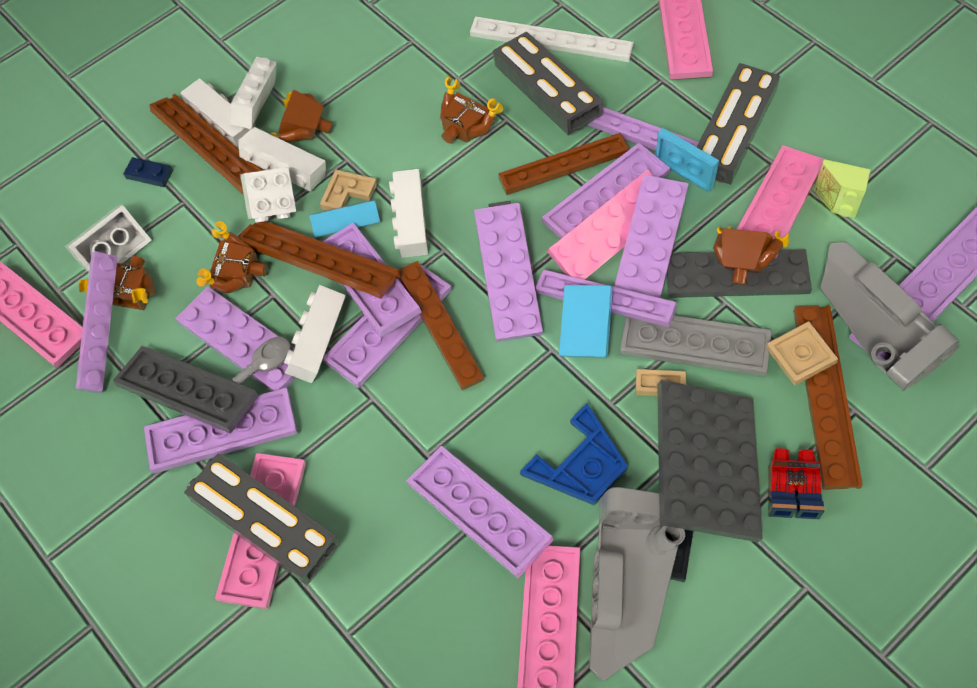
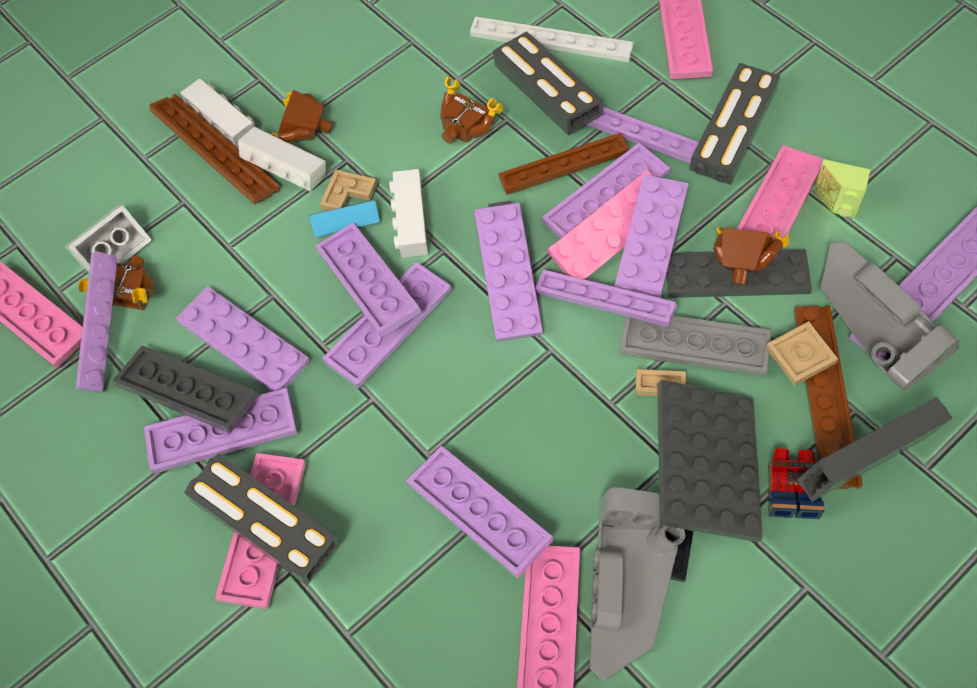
dark blue plate [123,157,173,187] -> none
dark orange torso [196,221,267,293] -> none
white brick [230,57,277,129] -> none
light grey piece [231,337,291,384] -> none
dark orange plate [238,221,400,299] -> none
white brick [240,167,296,223] -> none
white brick [284,285,346,383] -> none
dark orange plate [398,261,484,391] -> none
blue wing [520,403,628,505] -> none
medium azure tile [559,285,613,358] -> none
medium azure tile [655,128,719,192] -> none
none -> dark grey brick [797,397,953,502]

